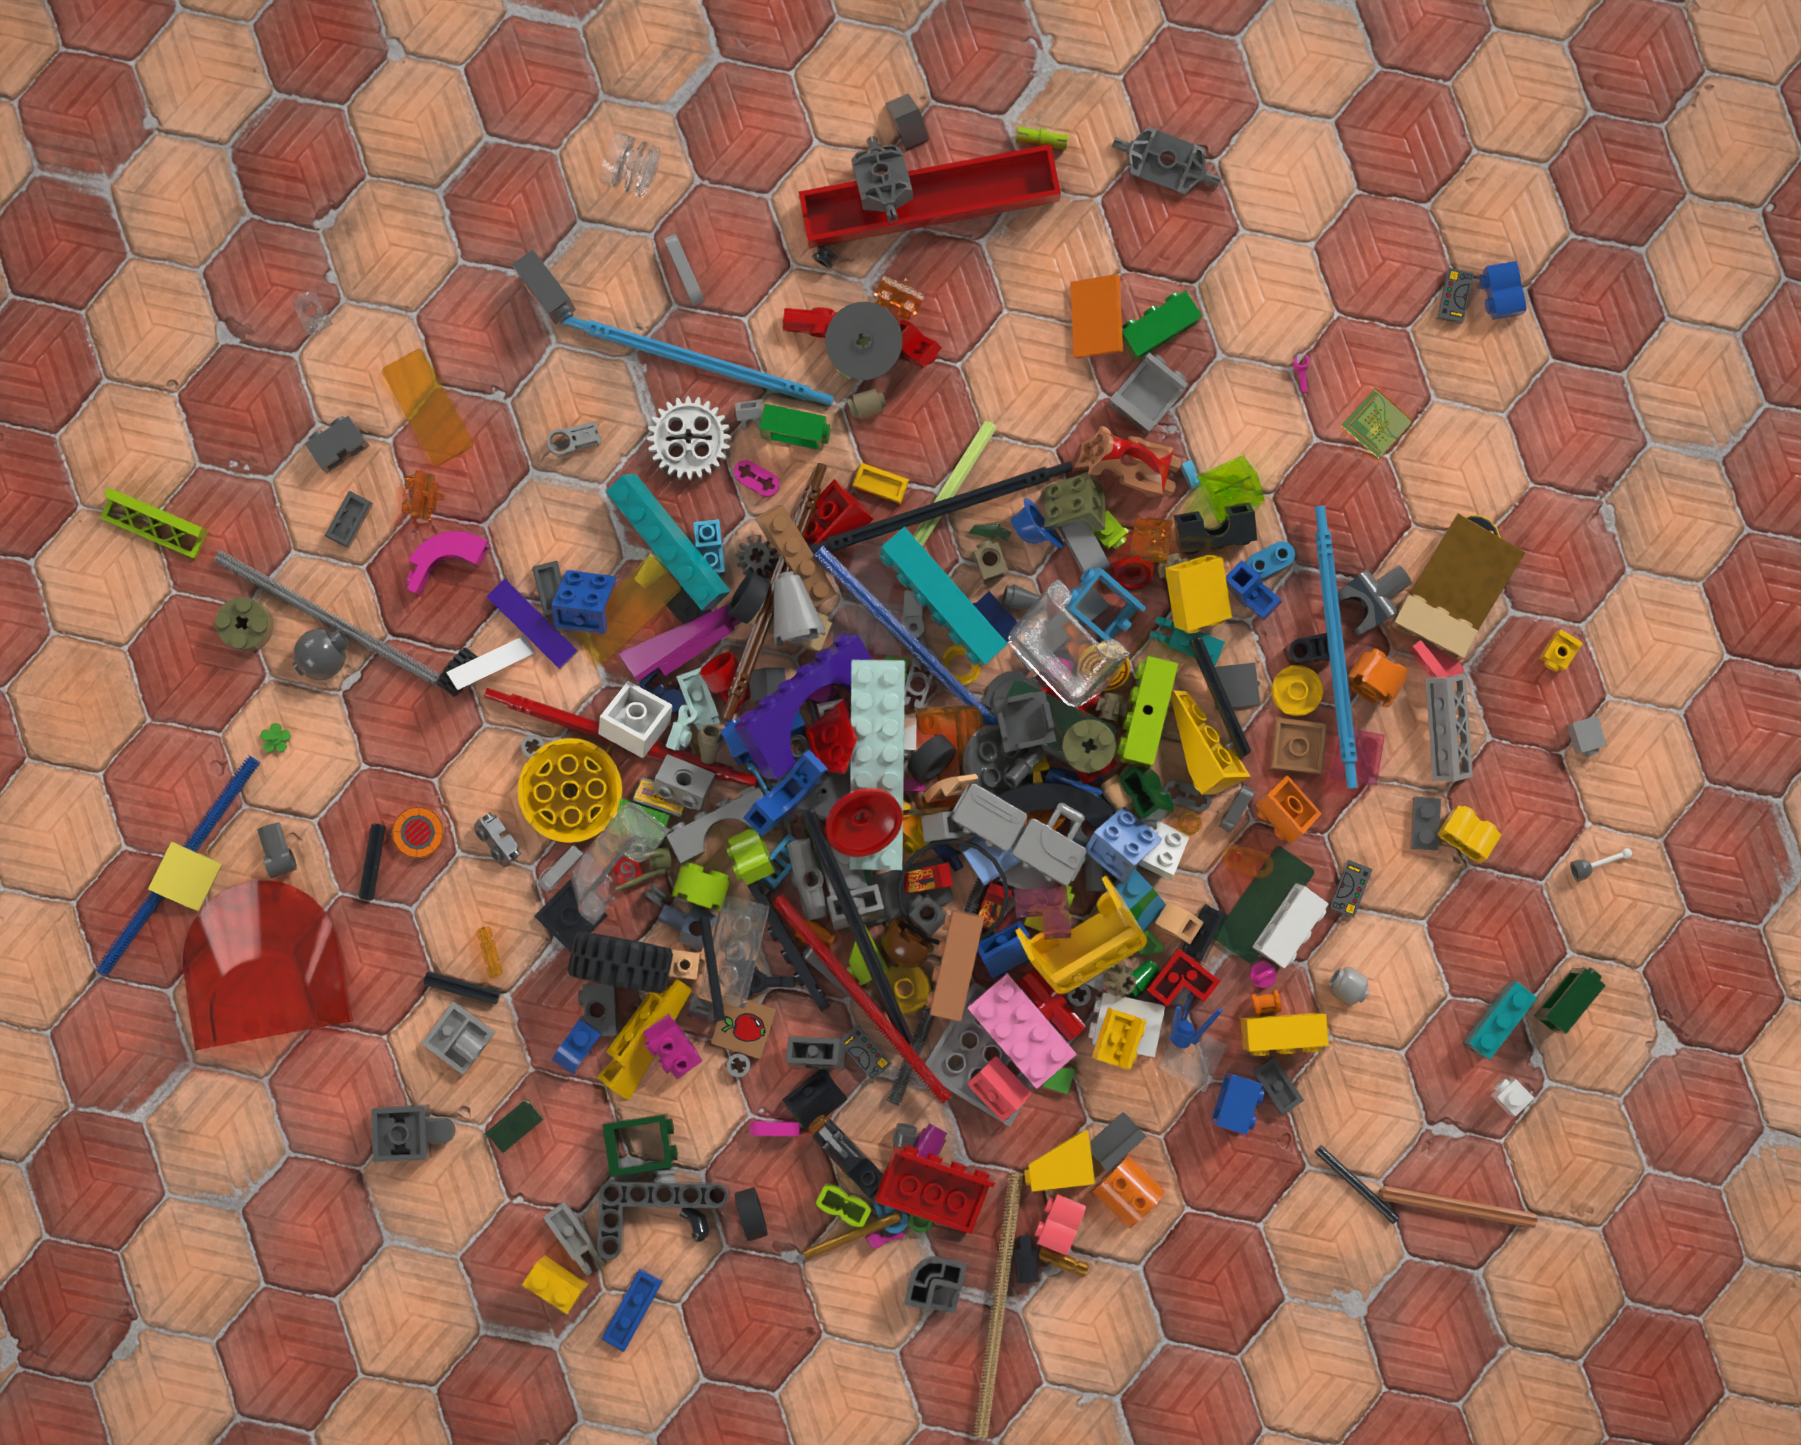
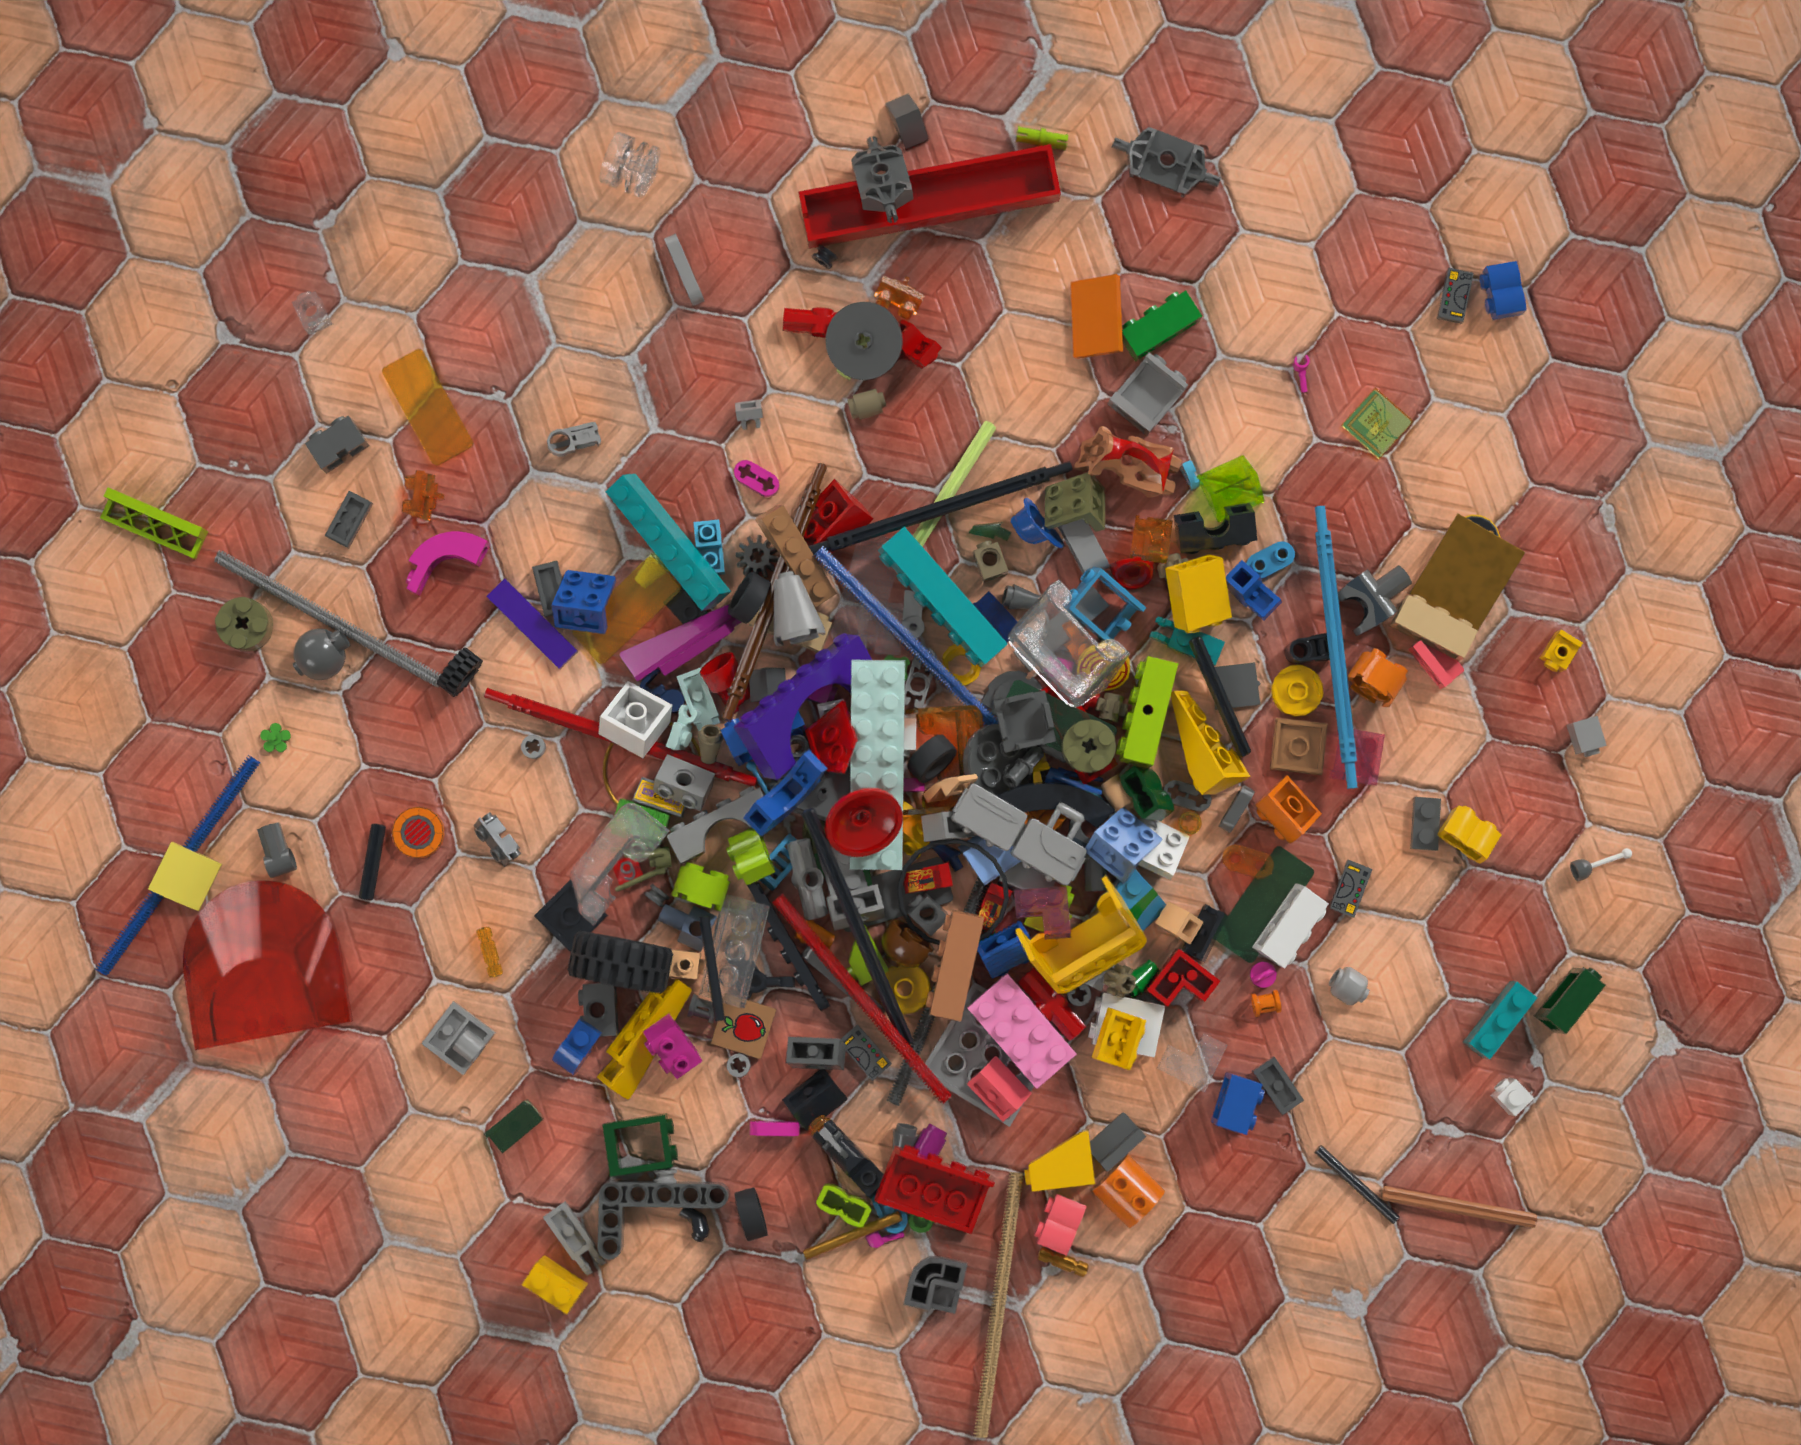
dark grey brick [371,1104,456,1162] -> none
black axle [424,972,500,1004] -> none
white sticker [447,635,535,690] -> none
dark grey brick [512,249,576,325] -> none
yellow brick [518,738,623,843] -> none
light grey piece [538,845,584,893] -> none
dark azure axle [562,317,834,406] -> none
blue tile [601,1268,663,1352] -> none
white gear [647,396,731,481] -> none
green window [759,404,831,451] -> none
yellow tile [852,463,909,505] -> none
black hinge [1014,1235,1040,1283] -> none
bright green tile [1042,1068,1075,1094] -> none
lime bracket [1089,510,1129,551] -> none
bright green tile [1137,929,1165,955] -> none
blue plant [1169,992,1222,1048] -> none
yellow brick [1240,1013,1329,1056] -> none
light grey fence [1425,674,1473,782] -> none

